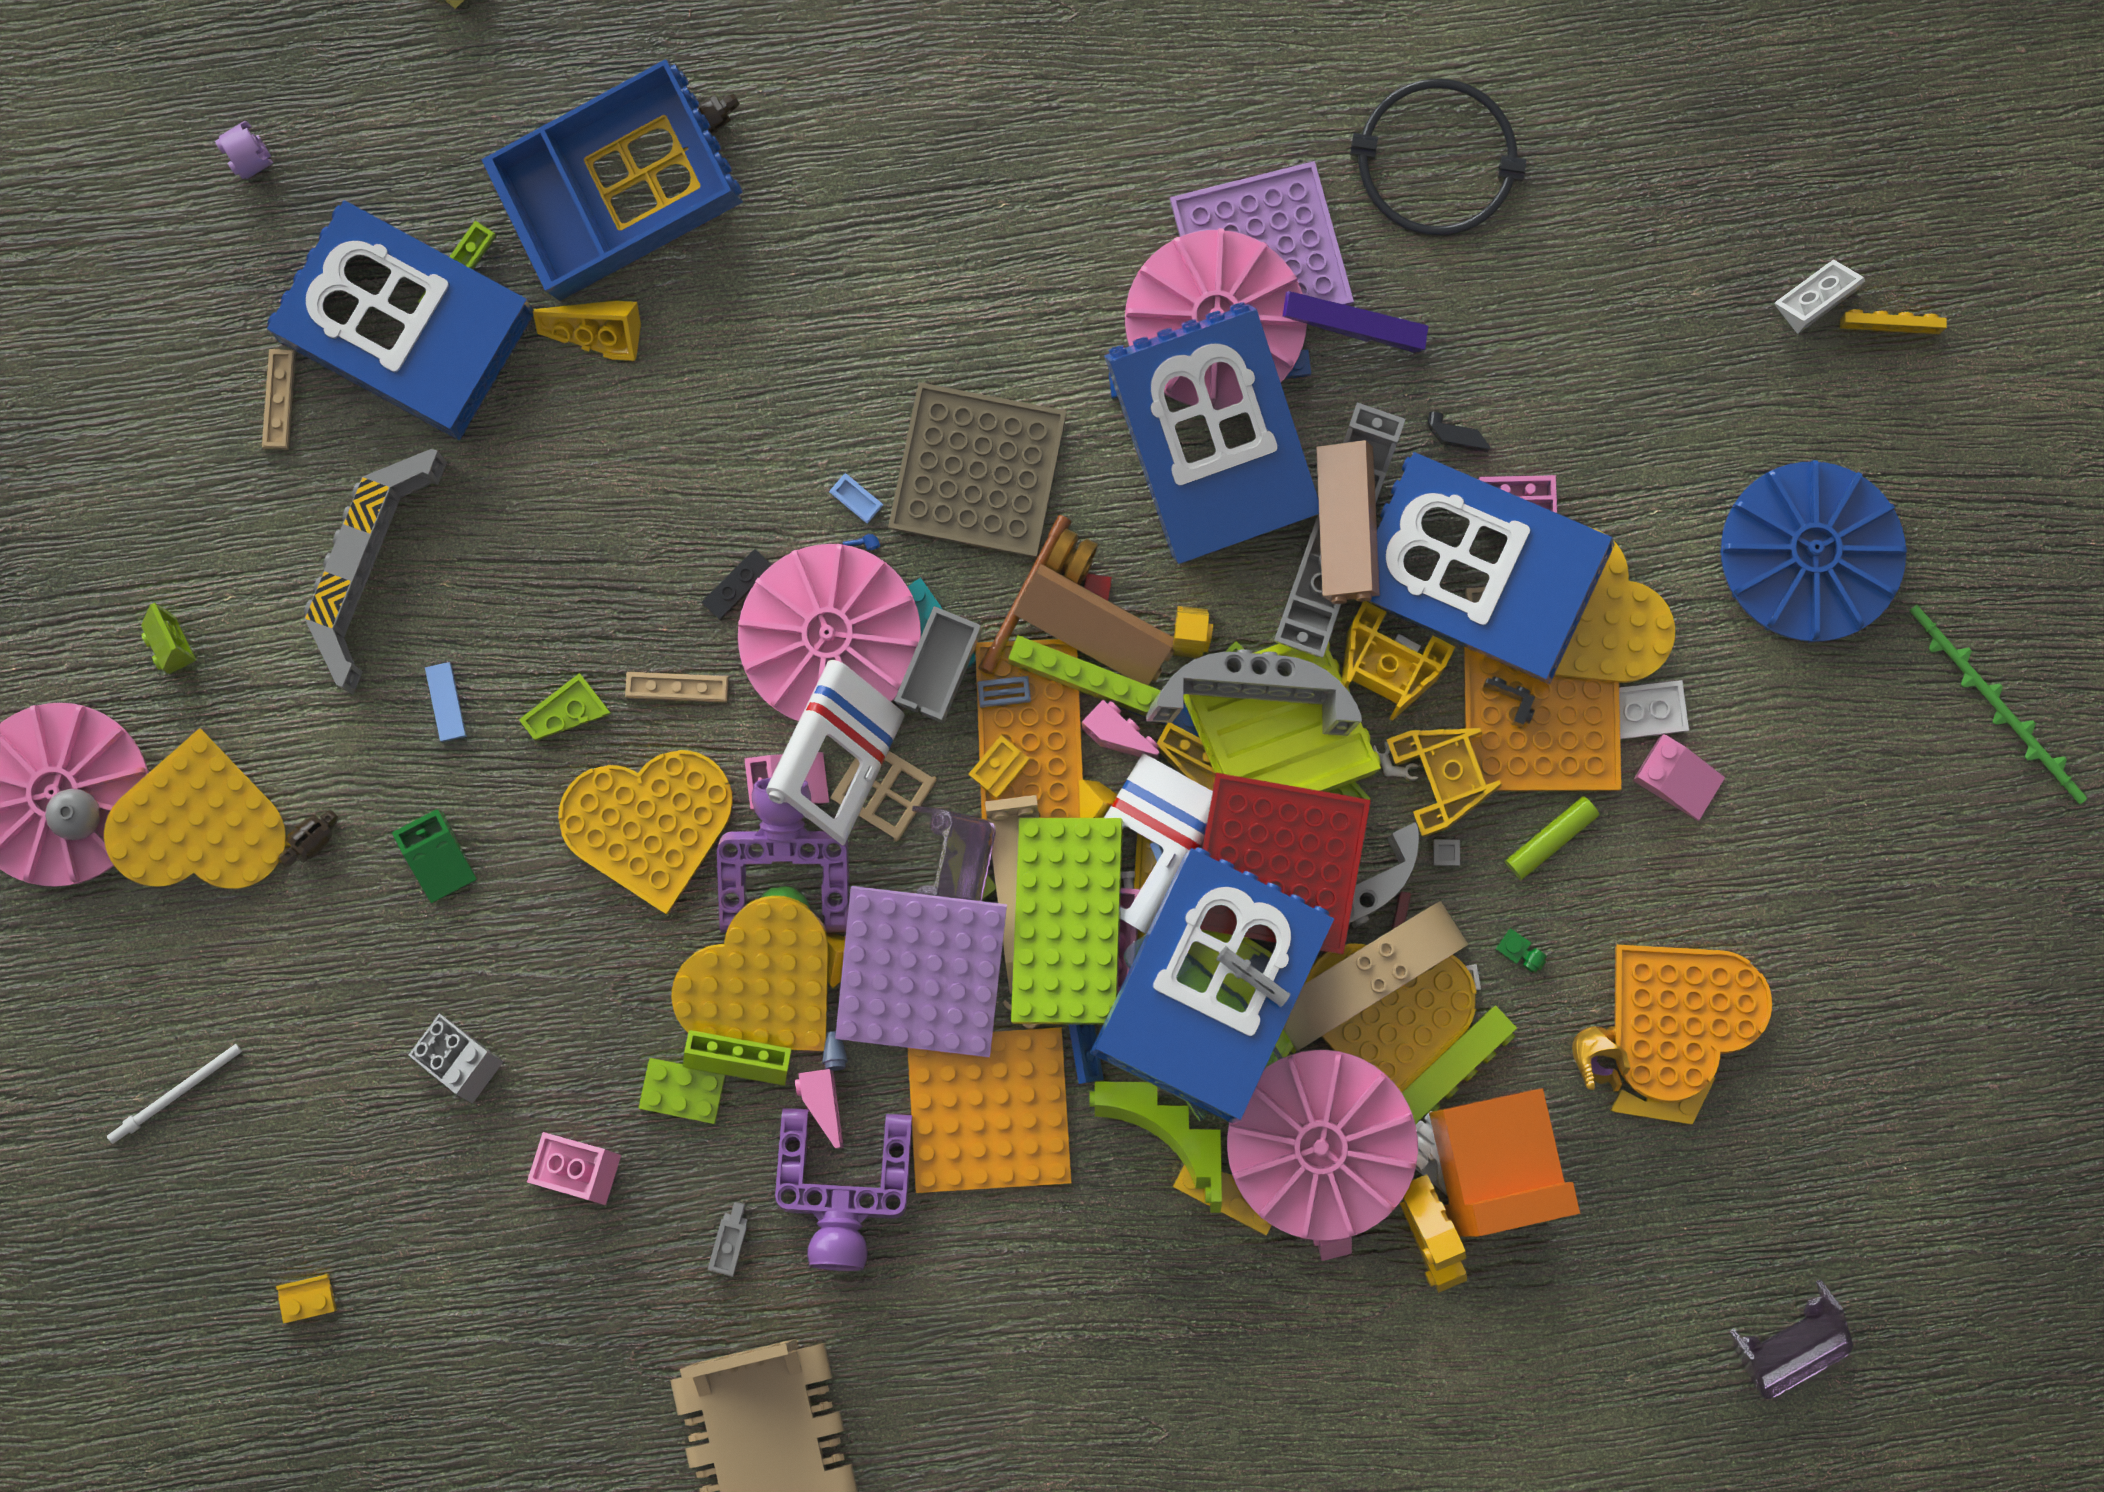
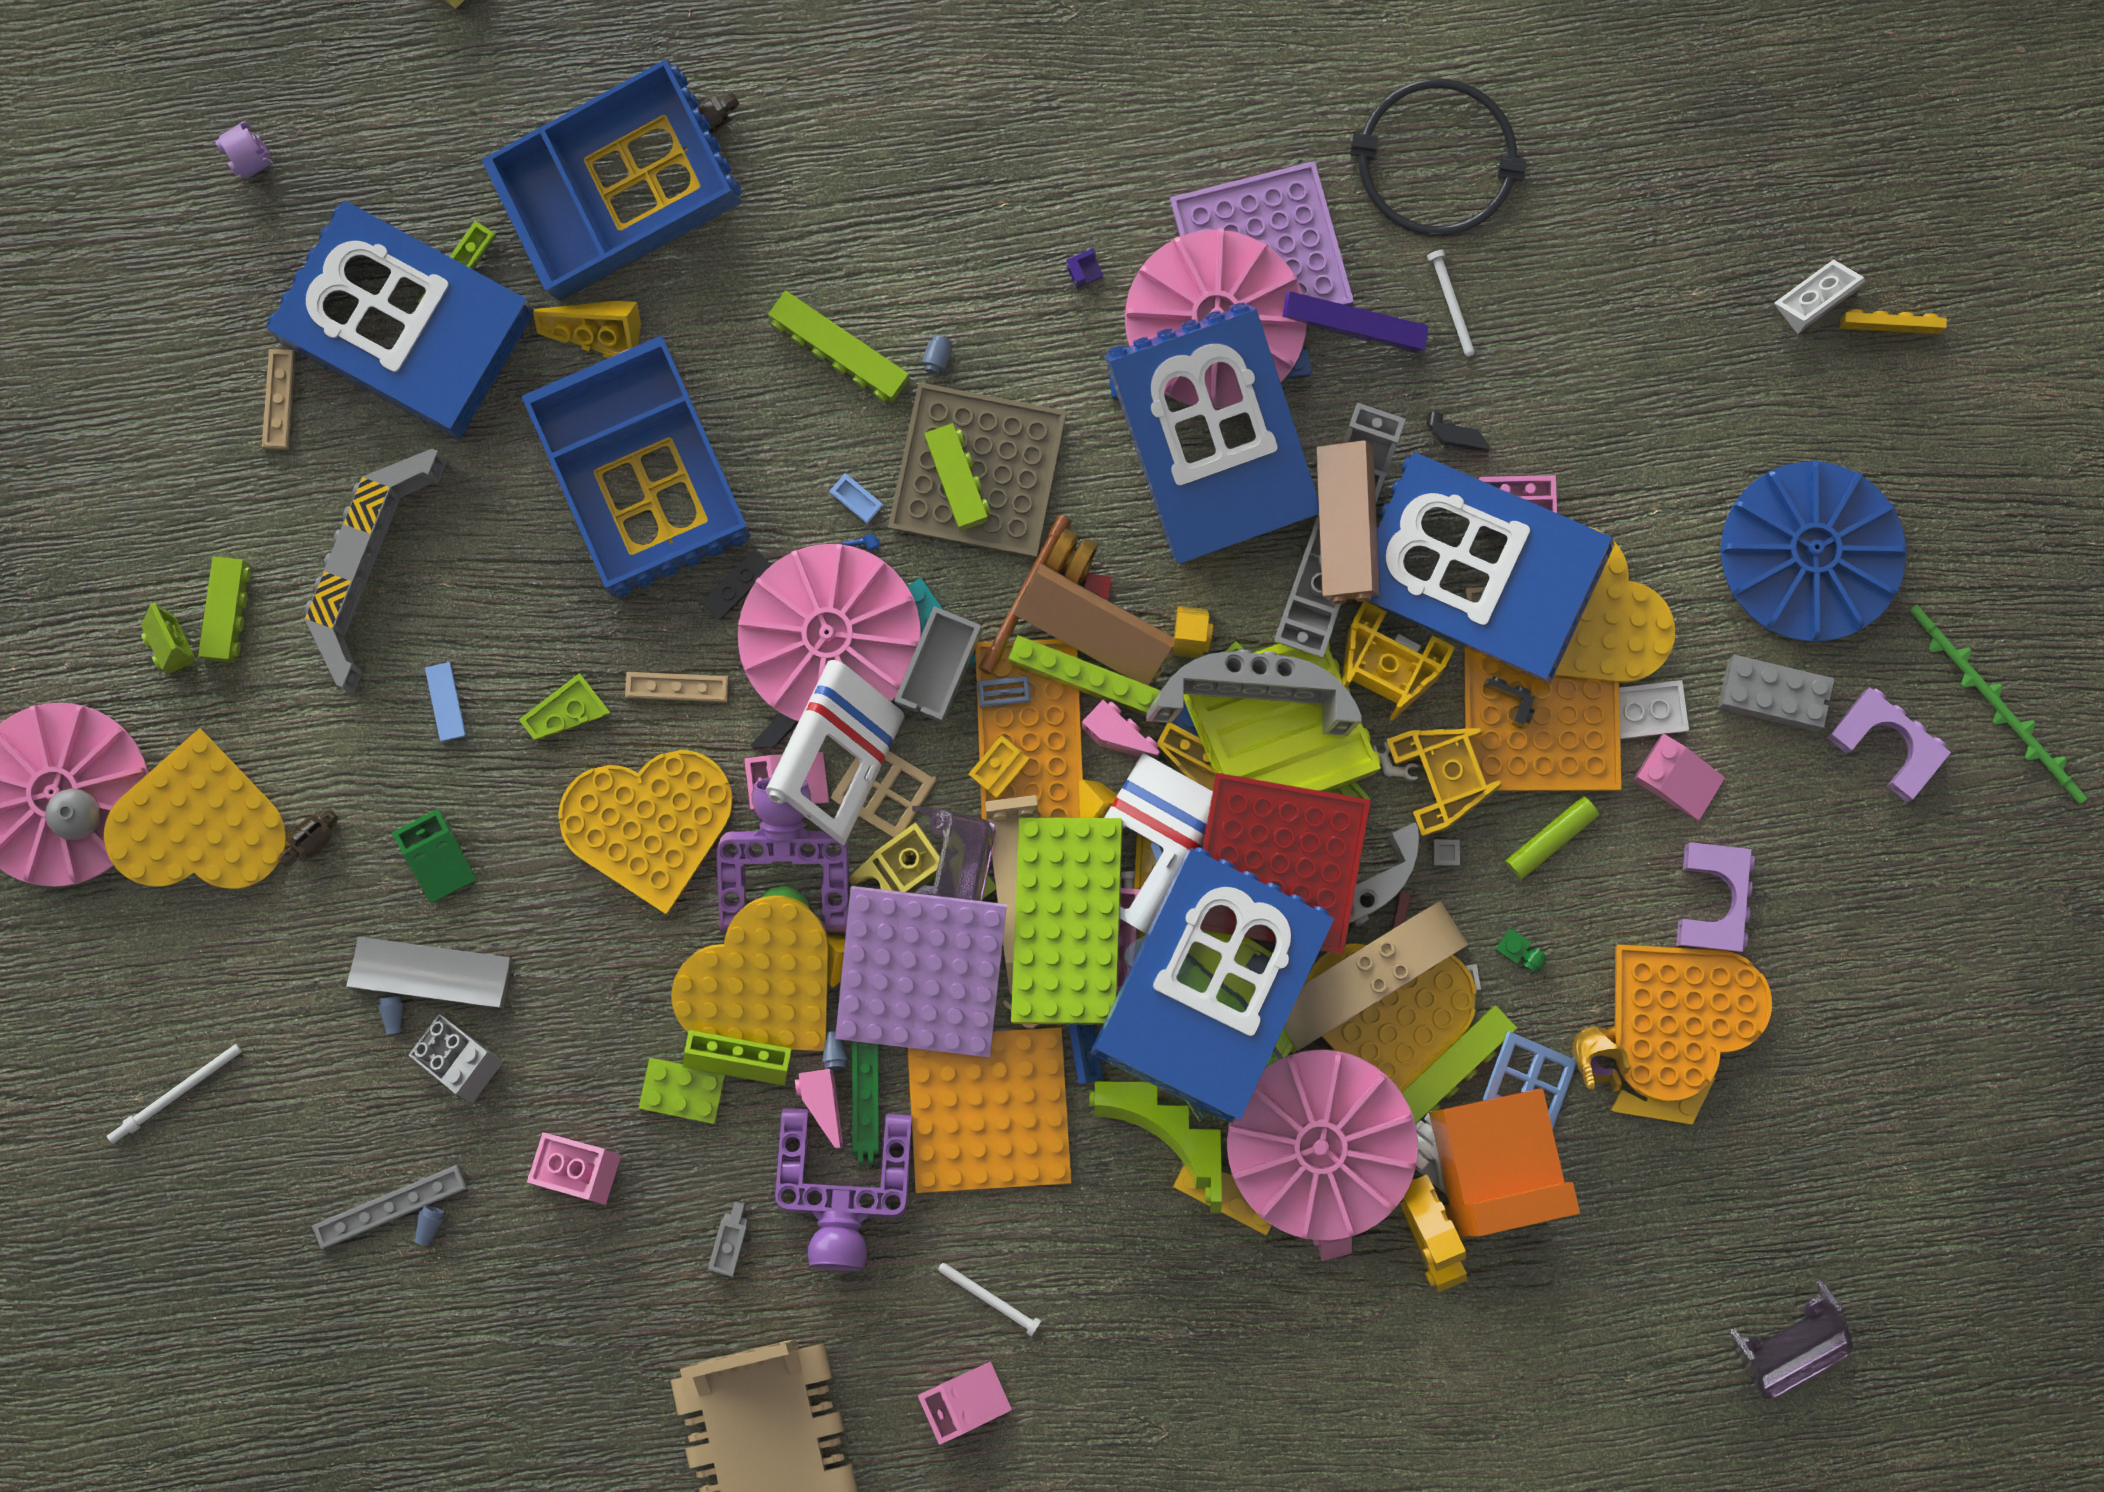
yellow plate [276,1274,337,1323] -> none
light grey pin [1216,946,1291,1007] -> none
none -> lime brick [198,556,251,663]
none -> light grey tile [312,1165,468,1250]
none -> light grey arch [346,937,512,1009]
none -> sand blue cone [378,996,404,1034]
none -> sand blue cone [414,1205,444,1246]
none -> blue panel [522,335,751,598]
none -> black piece [750,713,799,749]
none -> lime brick [768,290,910,404]
none -> light yellow brick [849,822,949,893]
none -> green hinge [852,1041,879,1165]
none -> bright pink slope [918,1361,1012,1445]
none -> sand blue brick [921,335,952,375]
none -> lime brick [924,423,991,532]
none -> white bar [938,1263,1041,1337]
none -> dark purple panel [1066,248,1103,289]
none -> white bar [1427,250,1474,357]
none -> light blue window [1483,1031,1577,1129]
none -> lavender arch [1676,842,1755,954]
none -> light grey piece [1717,655,1834,732]
none -> lavender arch [1826,688,1951,802]

